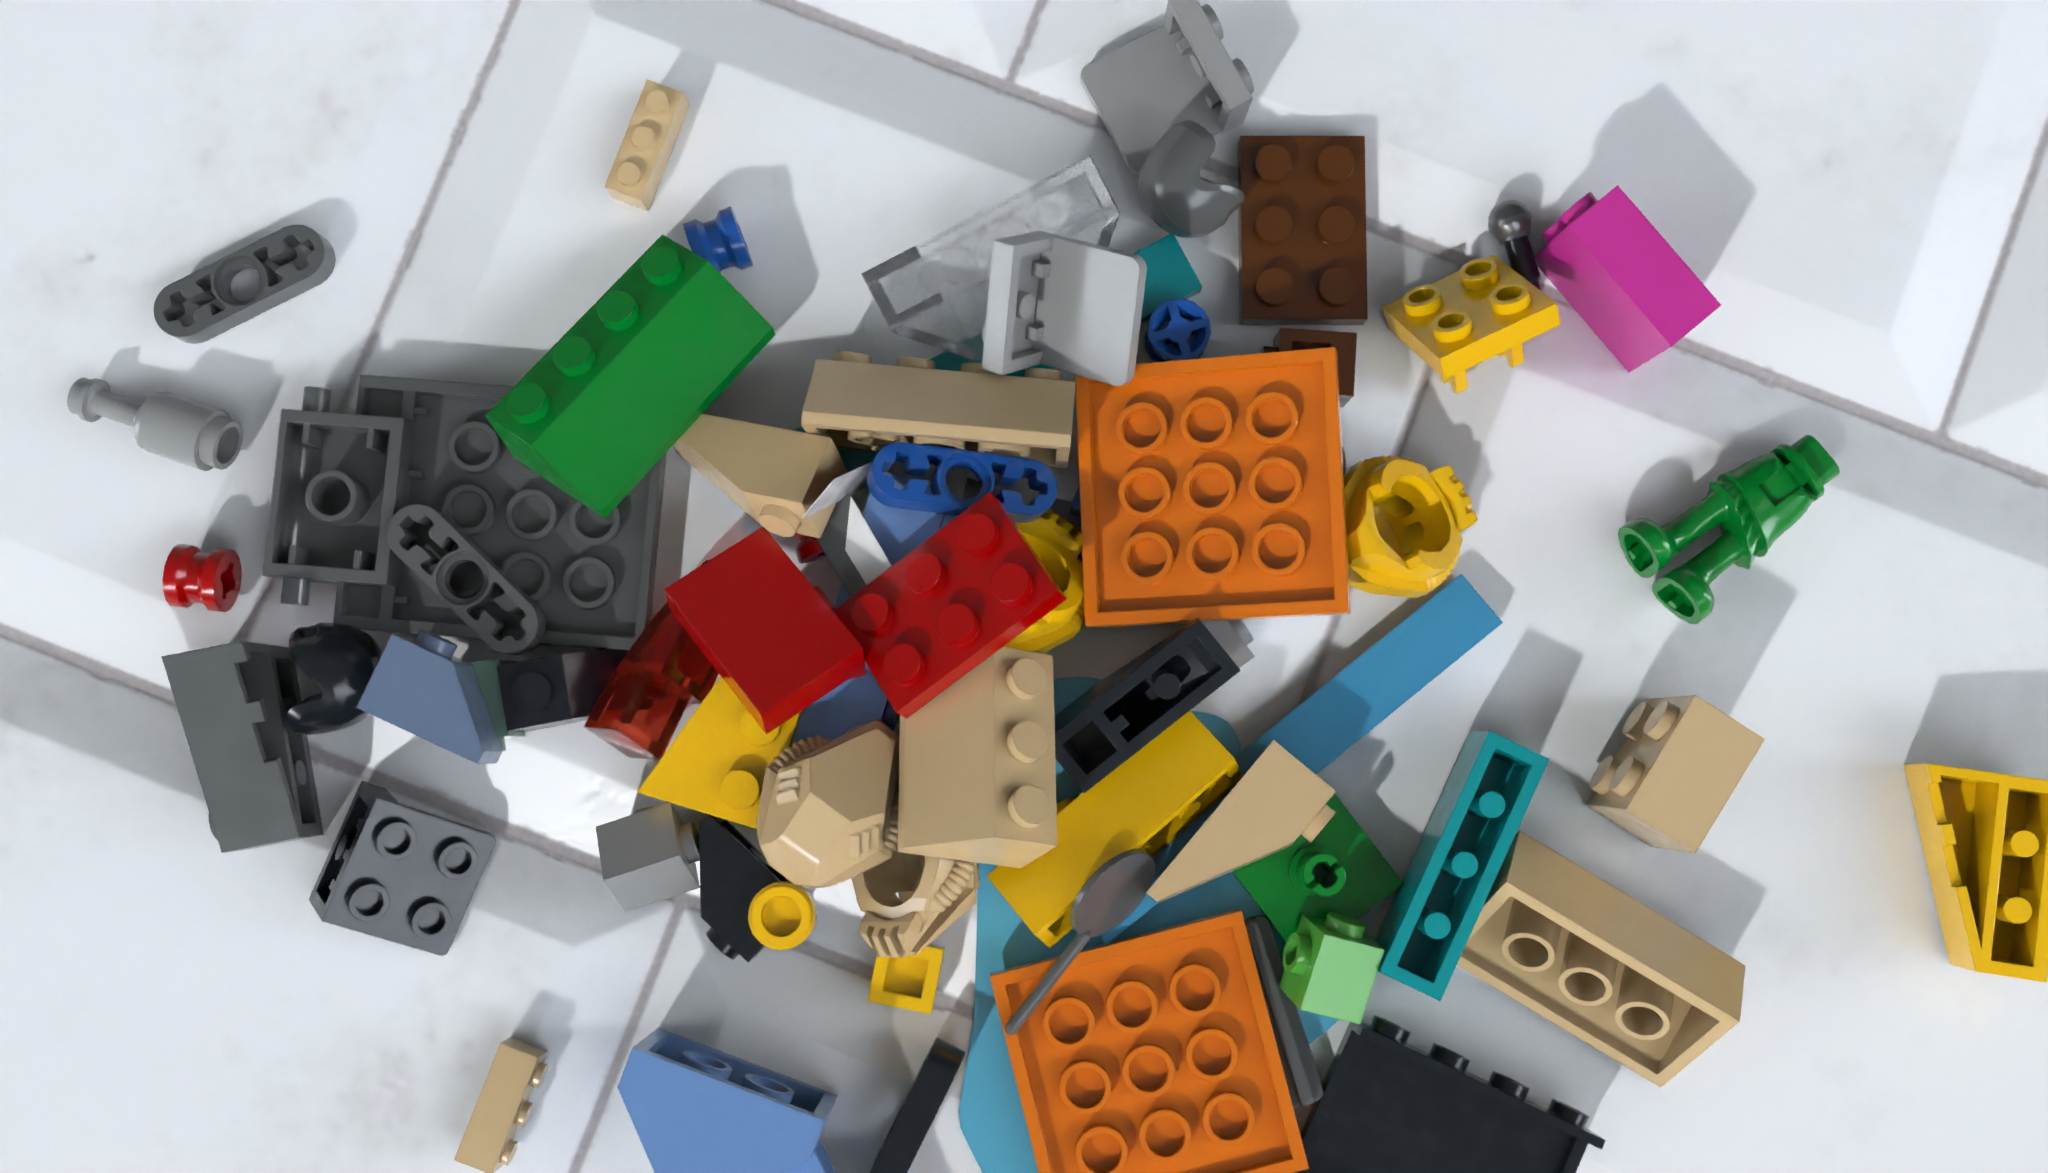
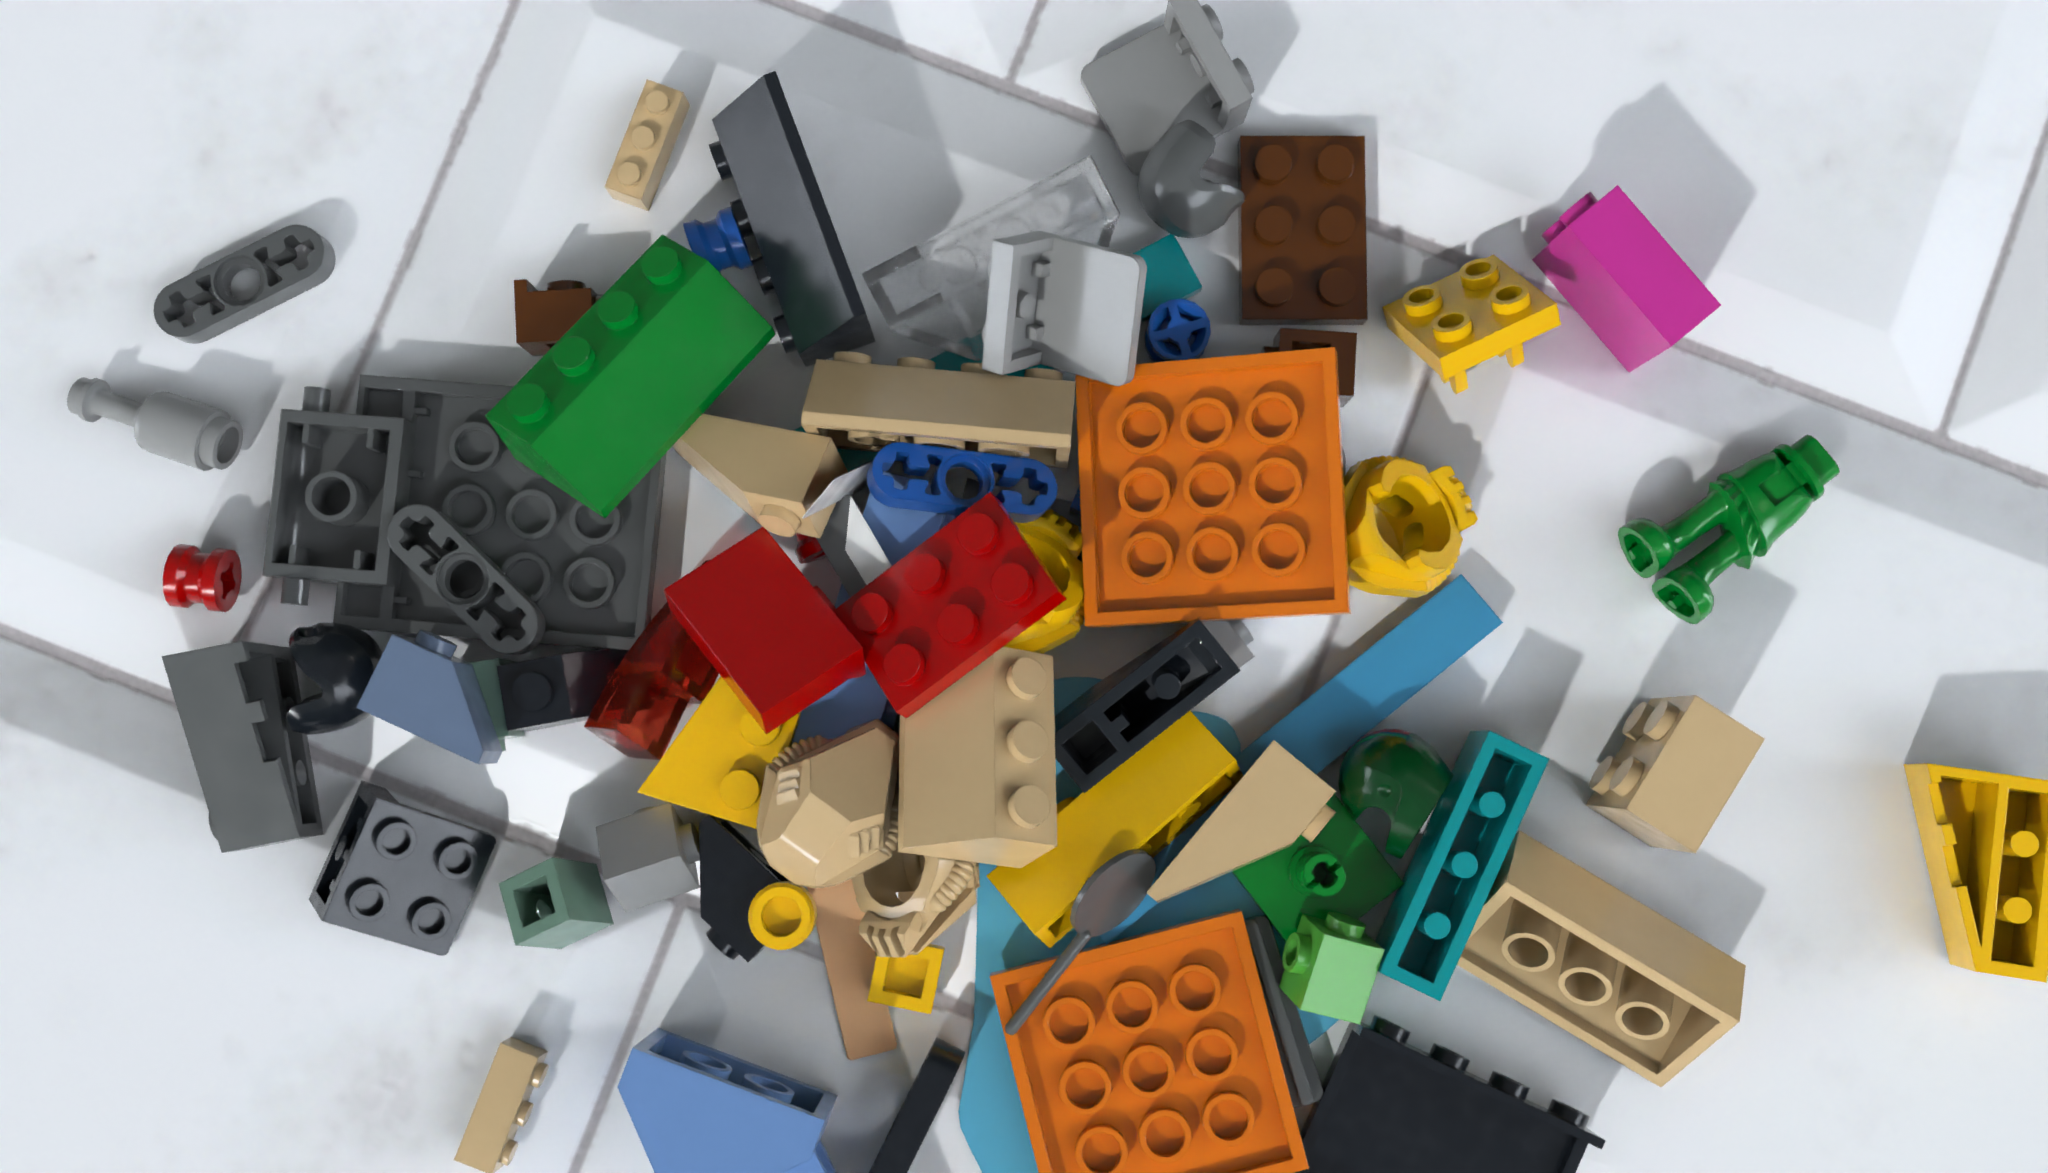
piece [1488,200,1542,290] -> none
none -> sand green brick [499,857,614,949]
none -> reddish brown brick [514,279,603,356]
none -> black slope [709,71,875,367]
none -> light nougat sticker [807,879,897,1060]
none -> dark green helmet [1338,729,1454,859]

